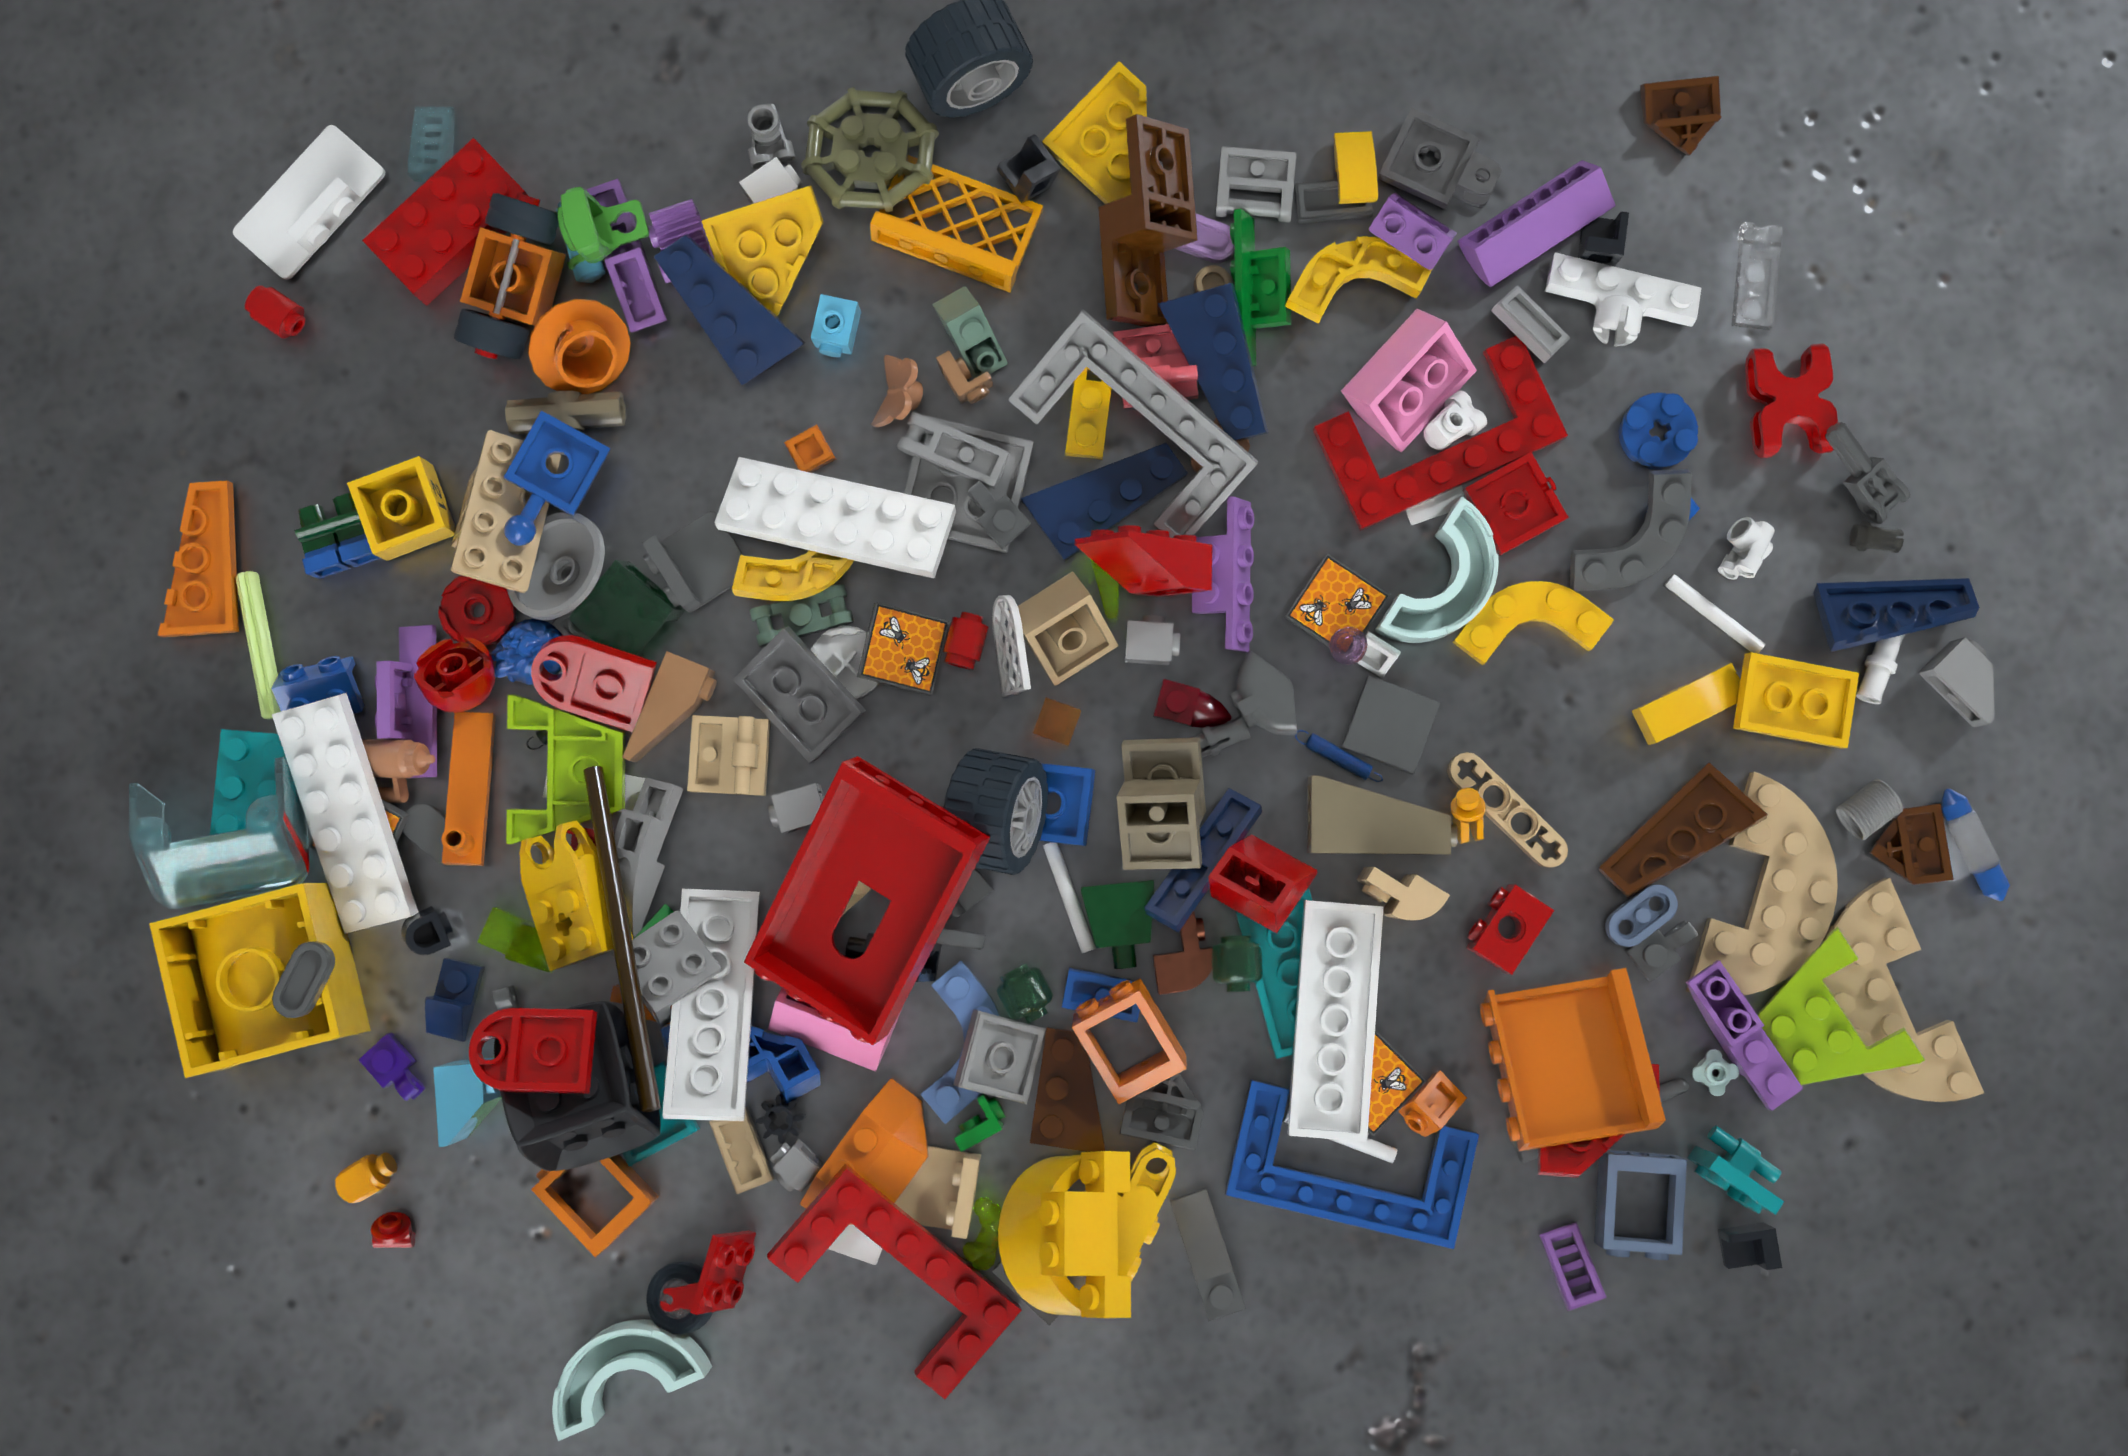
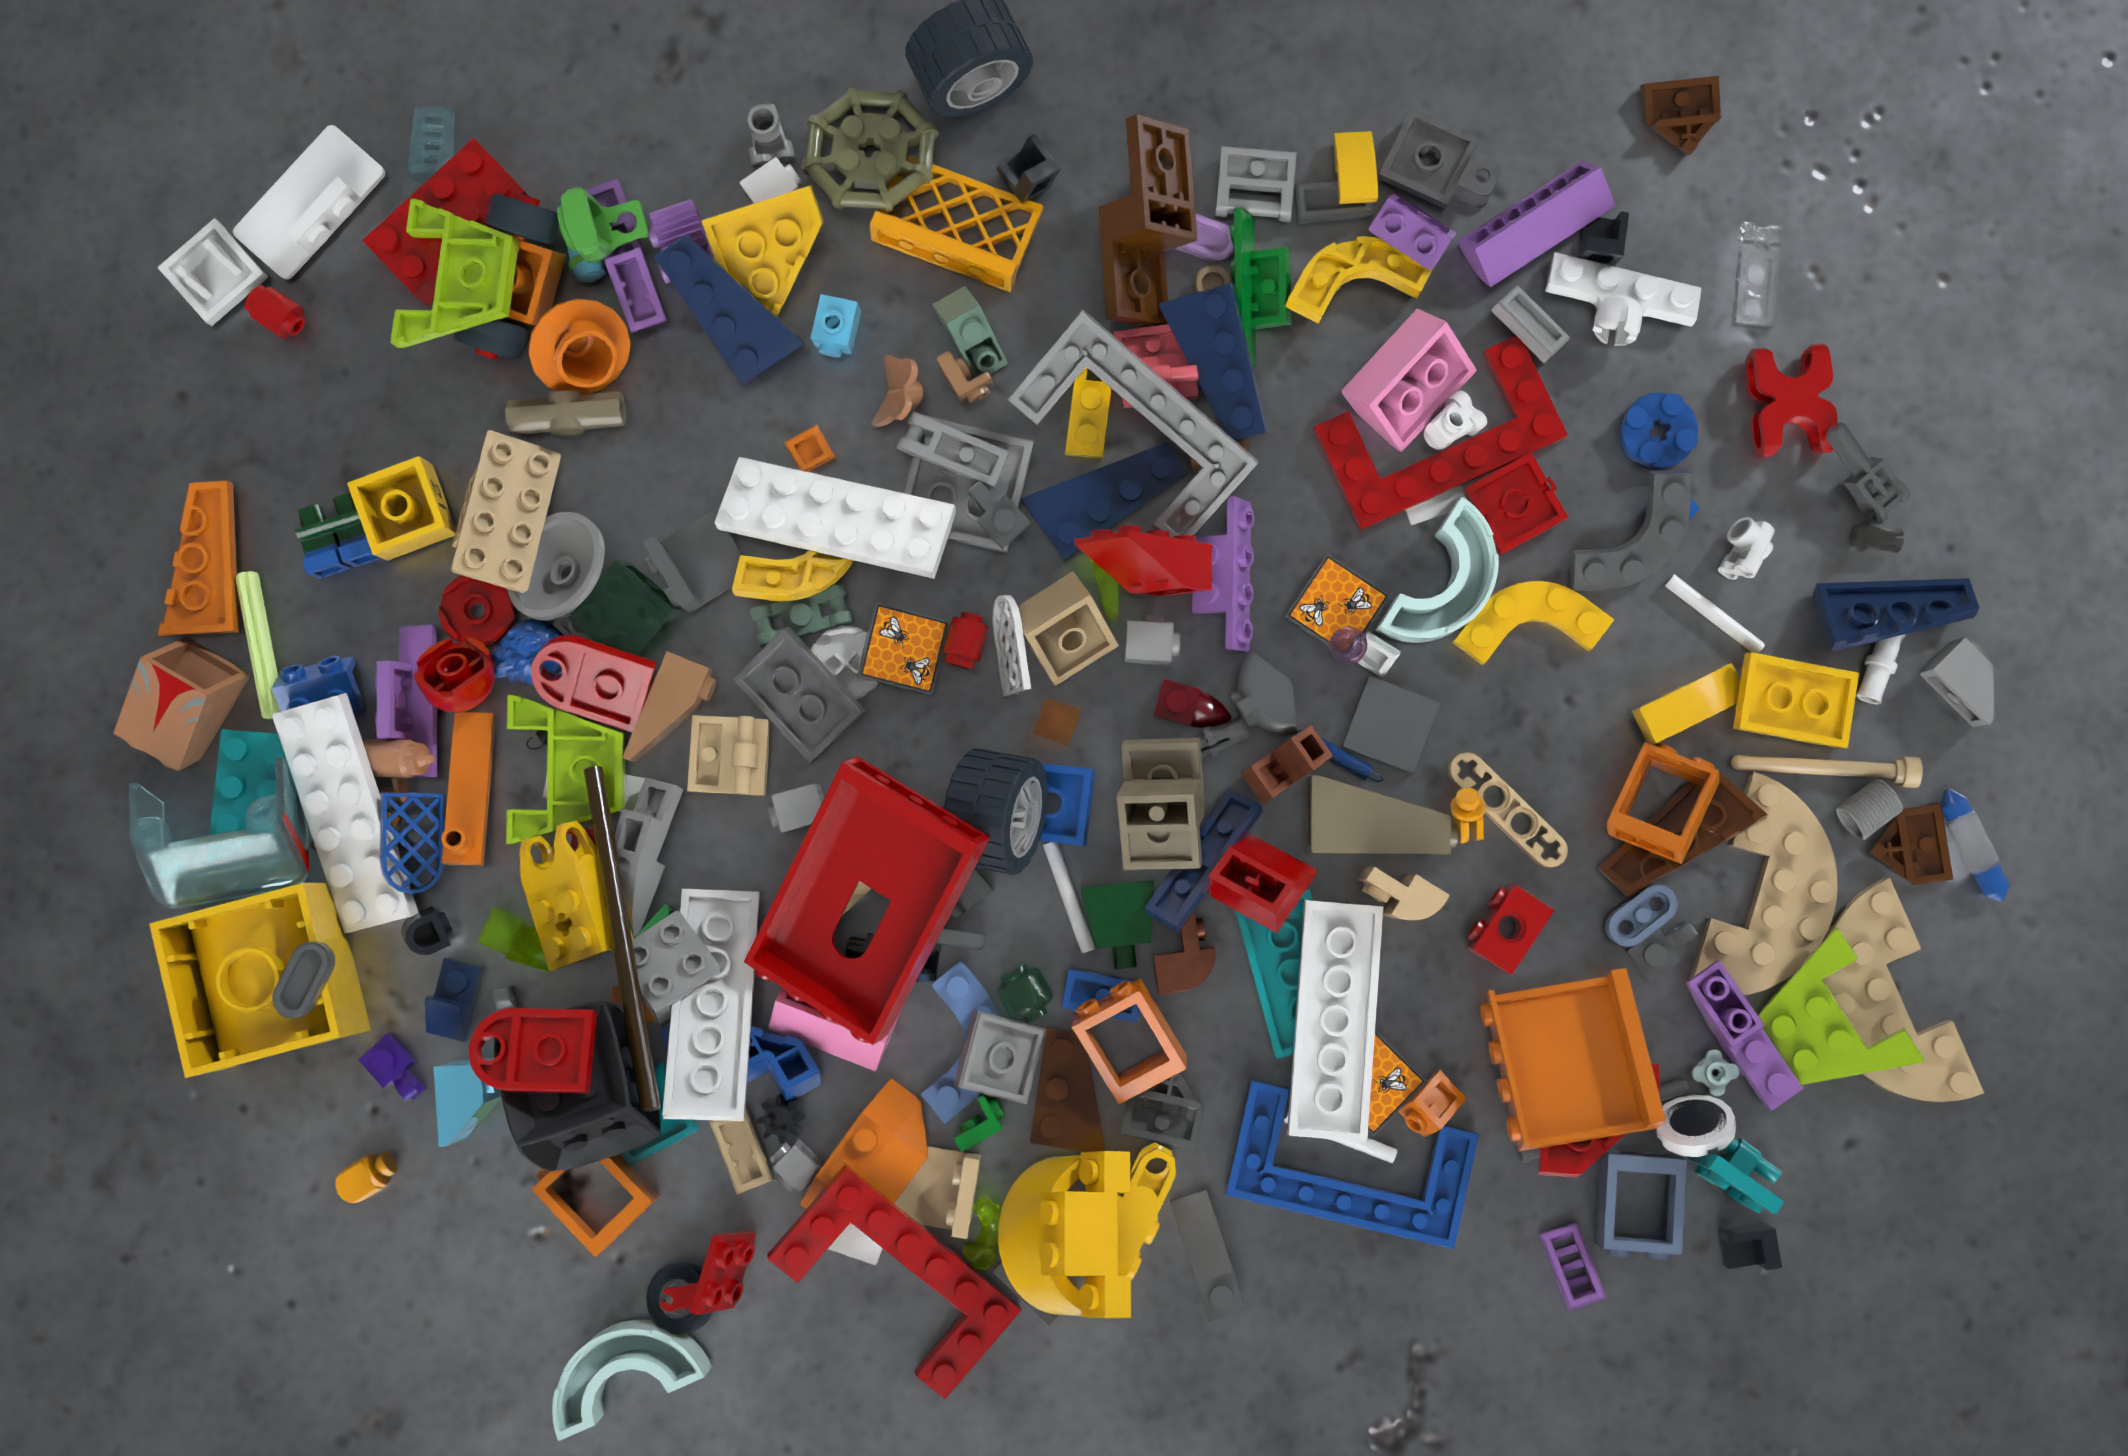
red plate [370,1212,415,1248] -> none
blue plate [504,410,611,546] -> none
yellow plate [1042,61,1147,204] -> none
clear green head [1211,936,1263,992] -> none
none -> nougat slope [113,637,250,771]
none -> white plate [157,218,268,326]
none -> blue window [379,792,444,894]
none -> lime wing [390,199,519,348]
none -> copper brick [1241,725,1333,805]
none -> orange window [1607,742,1719,864]
none -> tile [1655,1094,1736,1157]
none -> tan piece [1731,755,1923,788]

